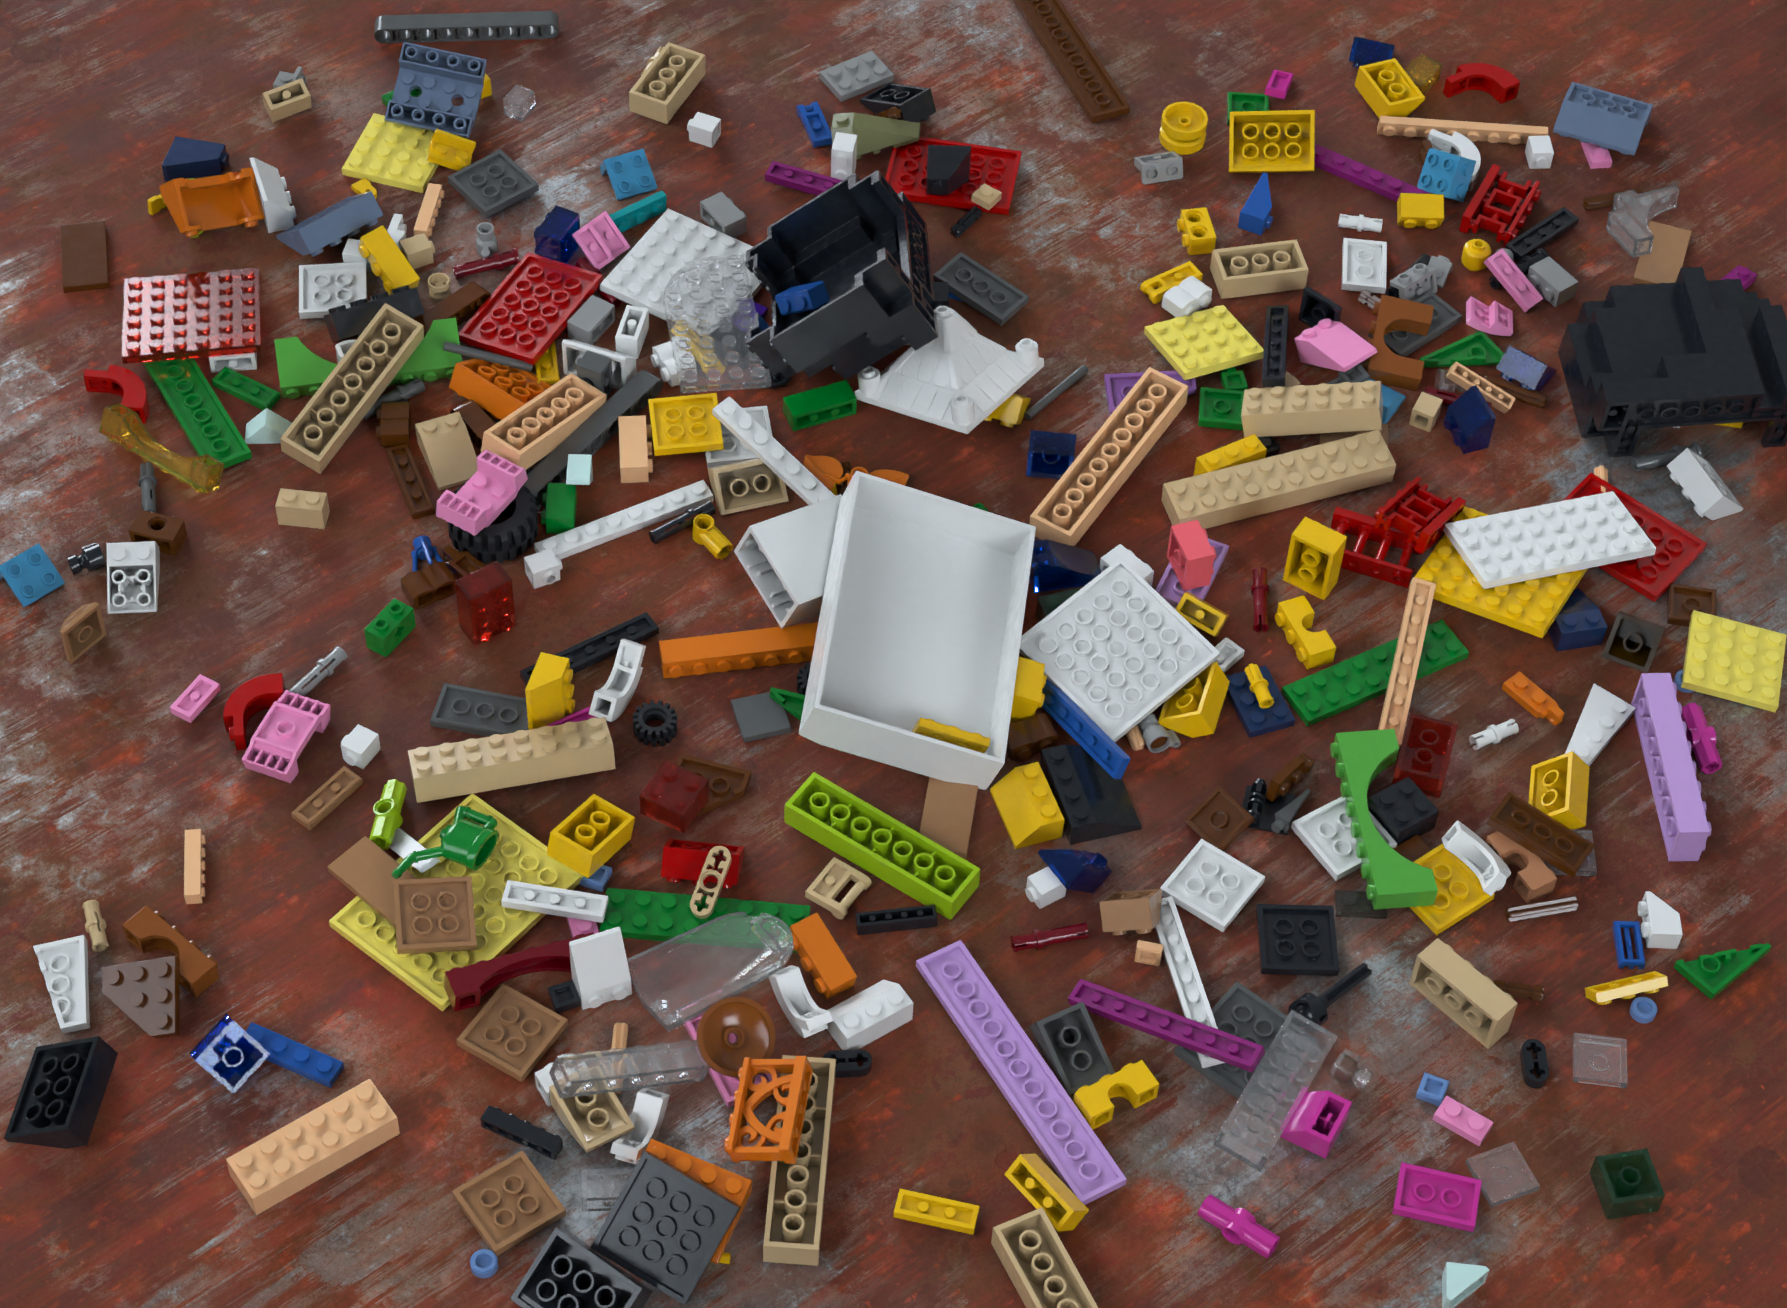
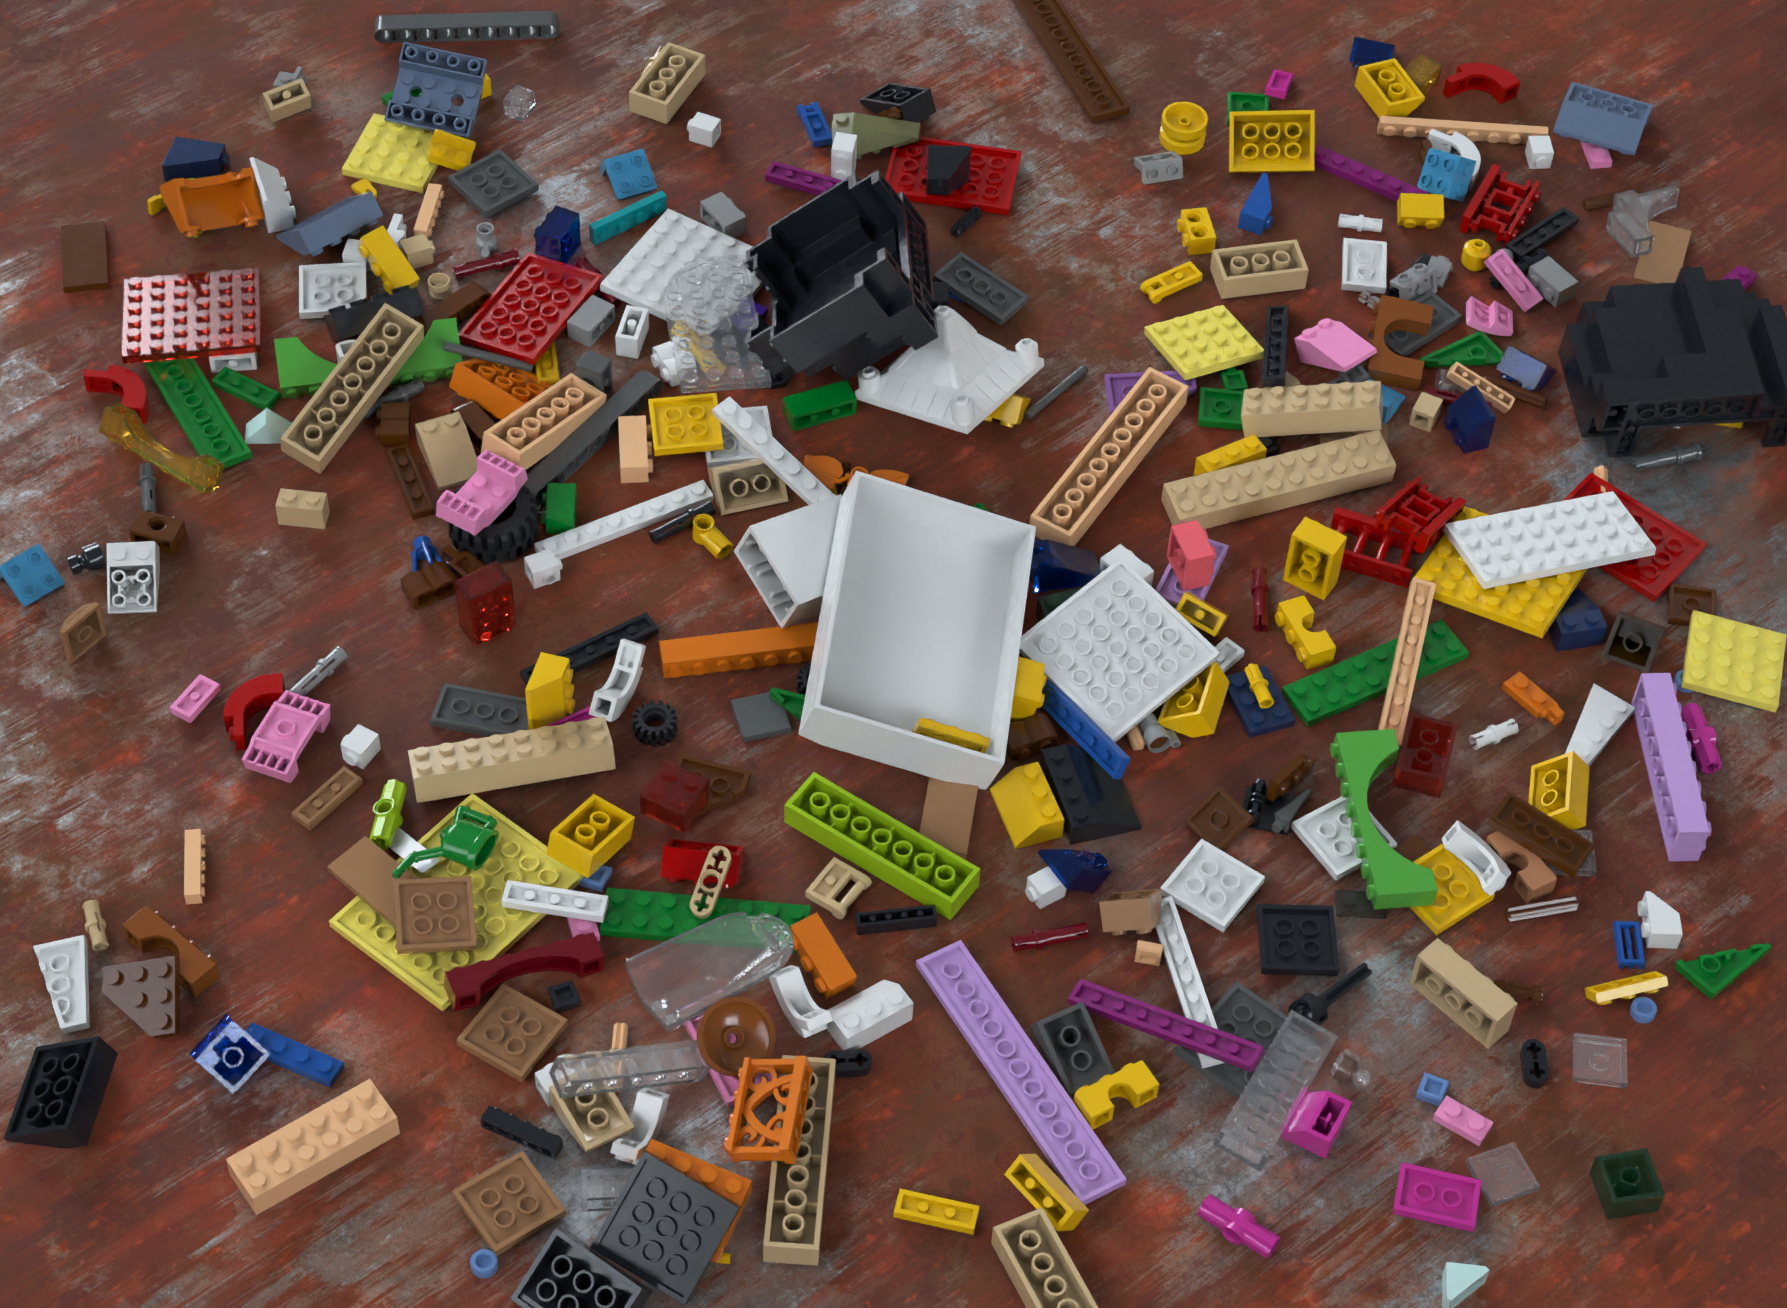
green brick [364,598,416,658] -> none
white slope [562,339,637,390] -> none
light aqua slope [566,454,593,485] -> none
white slope [569,927,632,1010] -> none
bright pink slope [572,211,630,269] -> none
blue brick [775,280,830,316] -> none
light grey plate [819,51,894,102] -> none
tan plate [971,183,1002,210] -> none
clear blue slope [1026,429,1076,479] -> none
white brick [1162,276,1212,317] -> none
black slope [1298,286,1342,328] -> none
black brick [1368,776,1439,846] -> none
white slope [1667,448,1744,520] -> none

